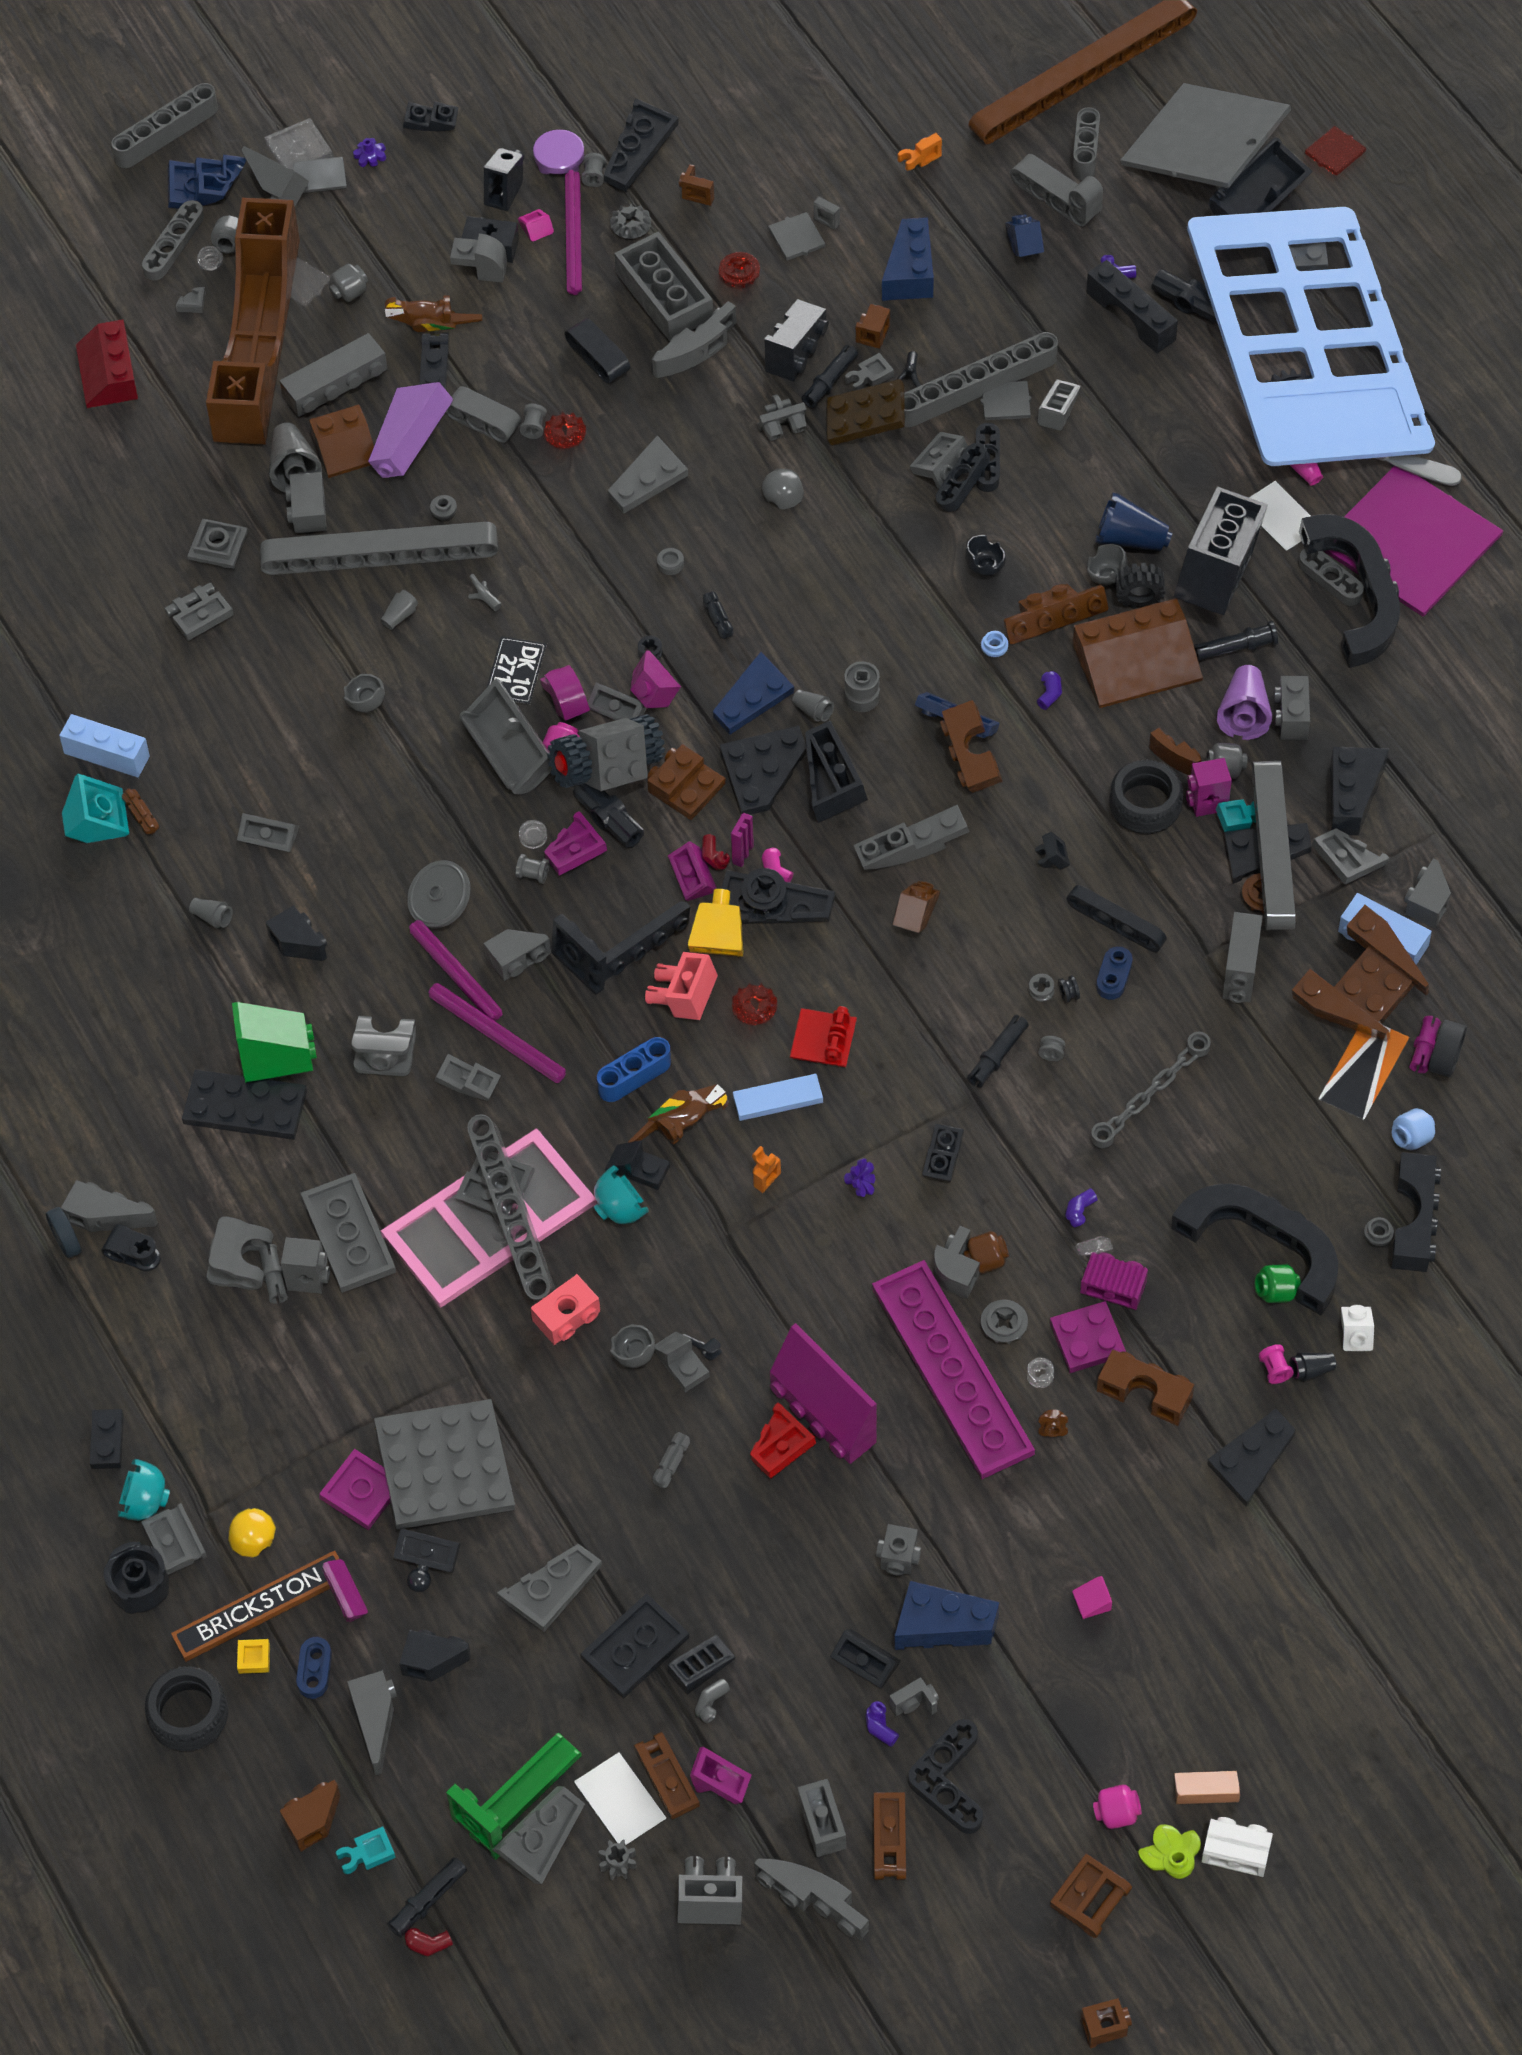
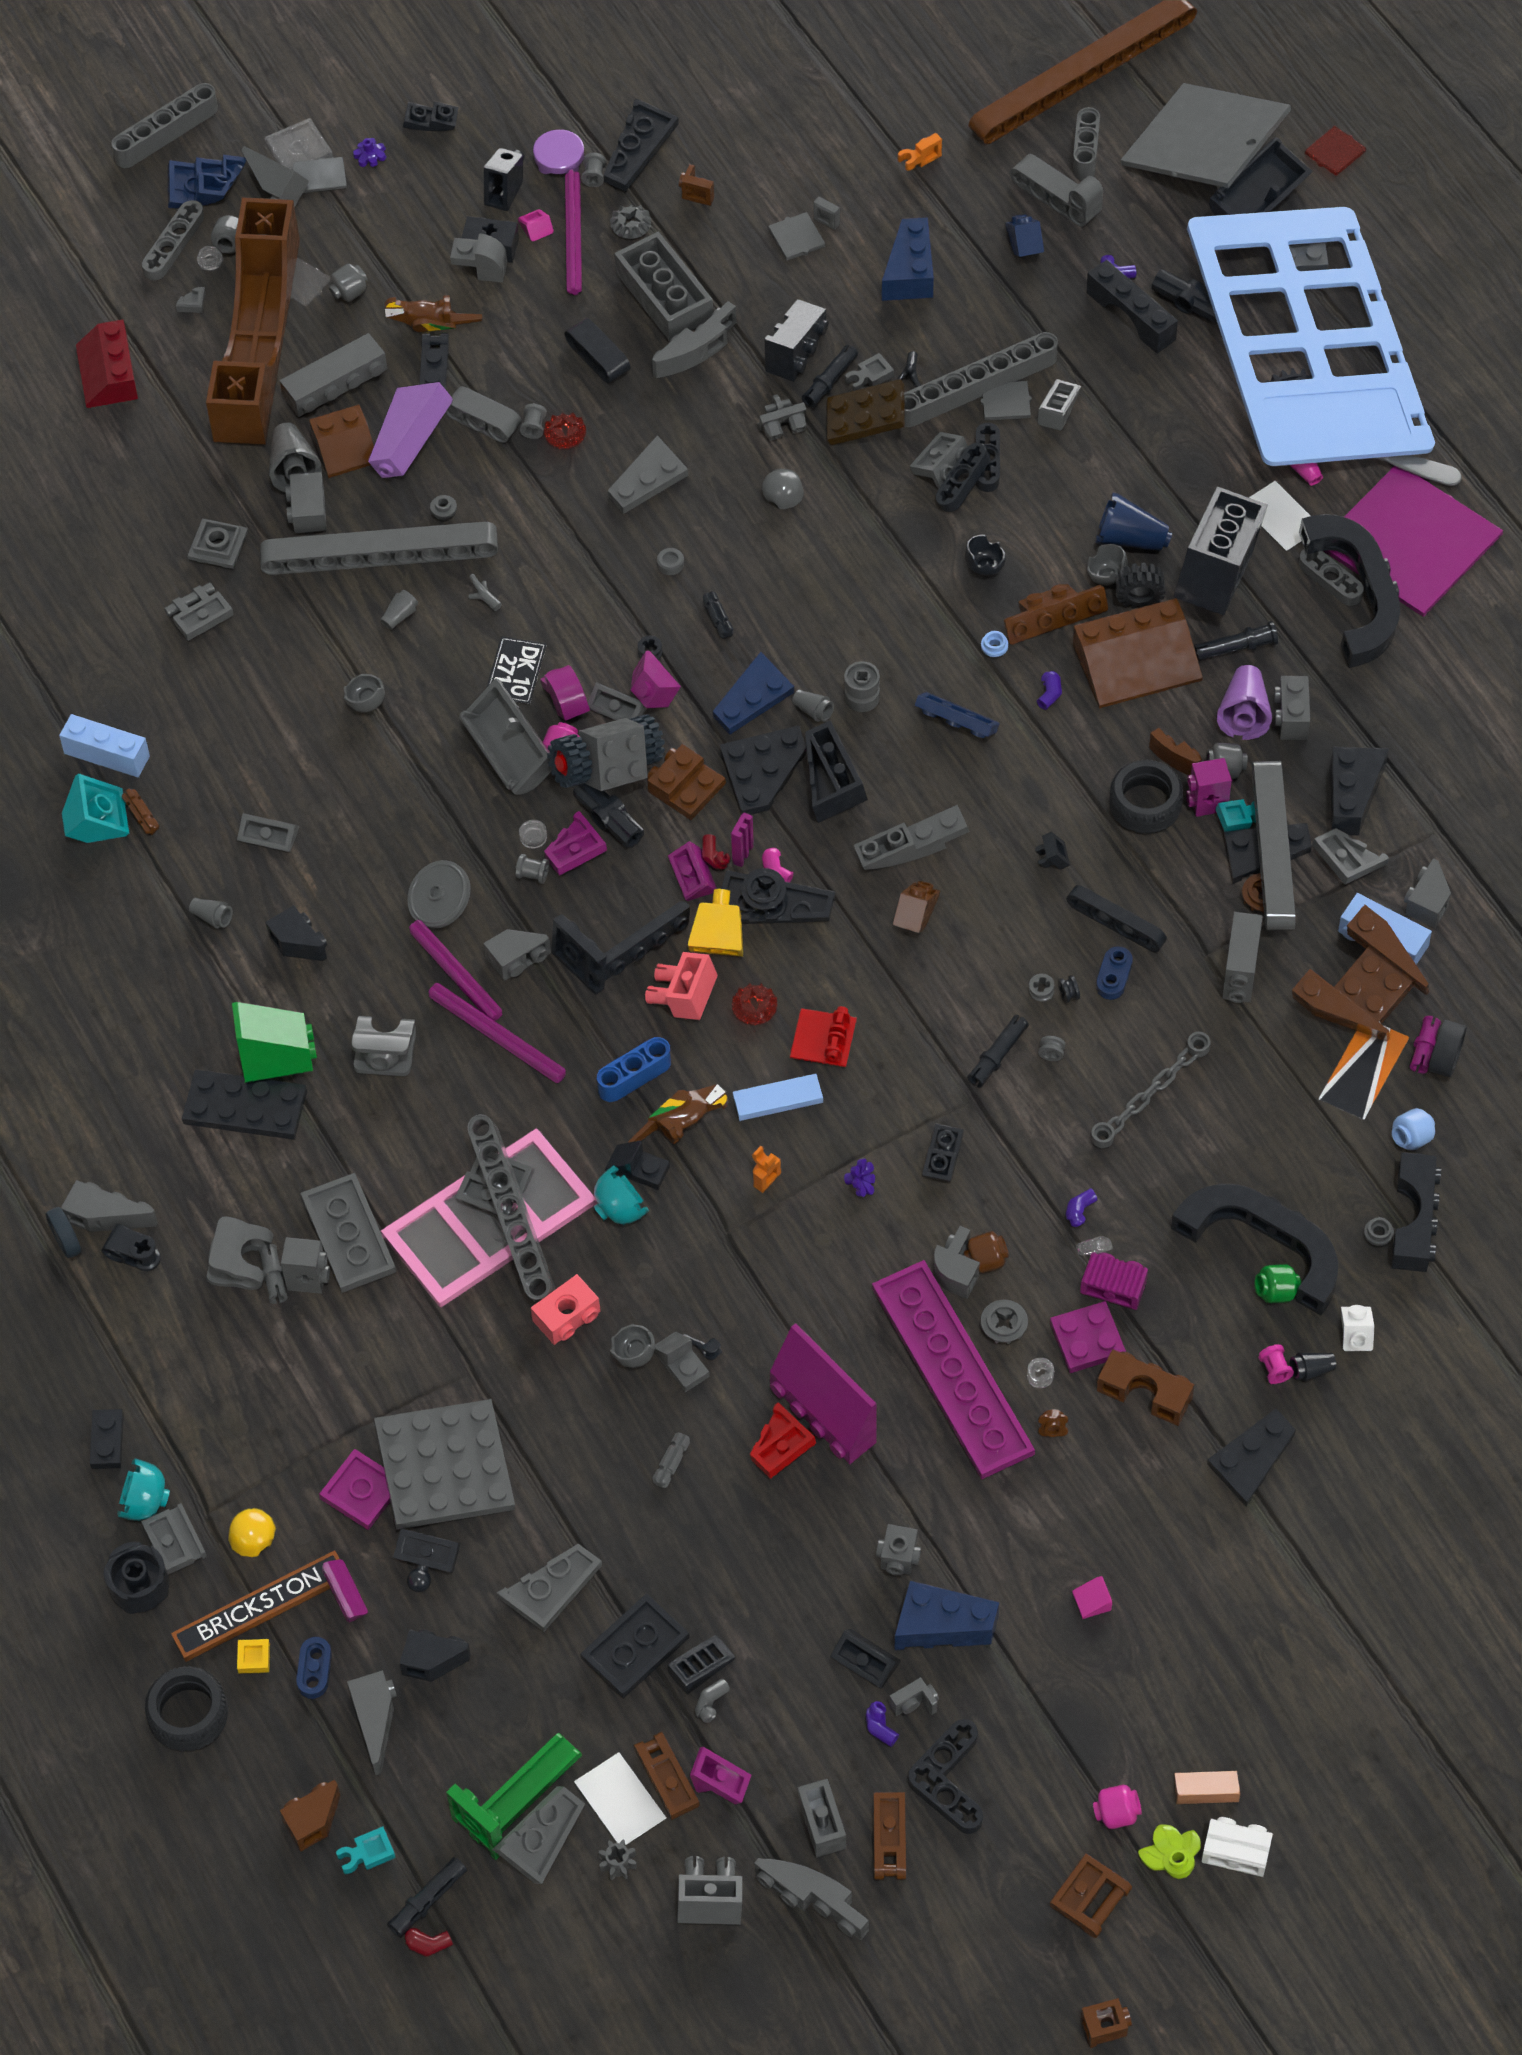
dark grey slope [434,1054,501,1101] -> none
clear red gear [719,252,760,288] -> none
reddish brown brick [855,304,890,349] -> none
reddish brown arch [940,700,1003,793] -> none

